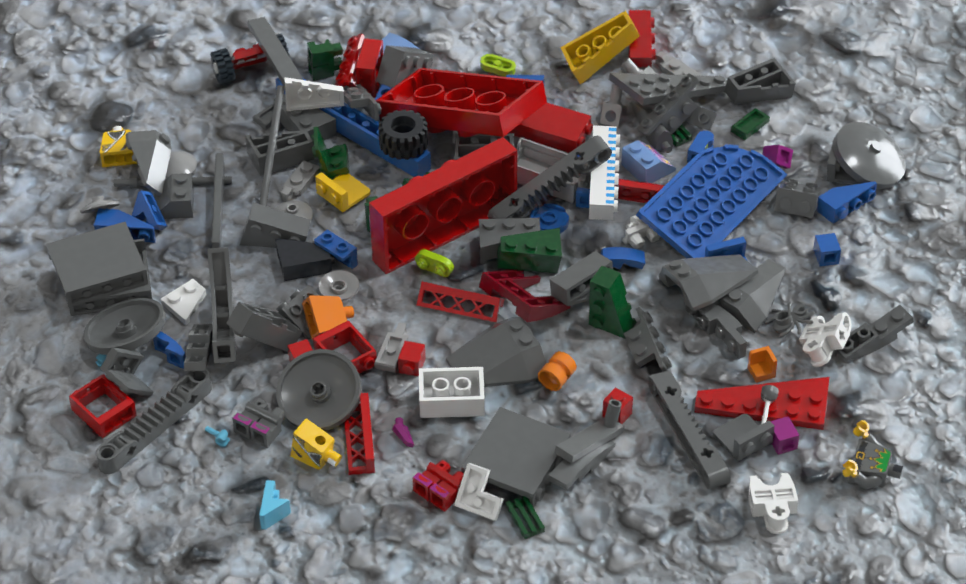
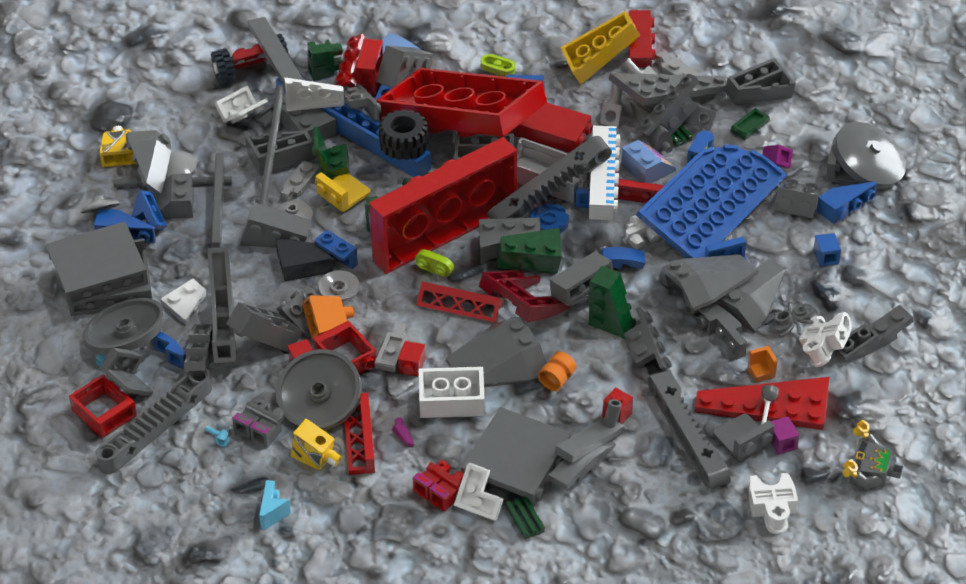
none -> white bracket [214,86,268,124]

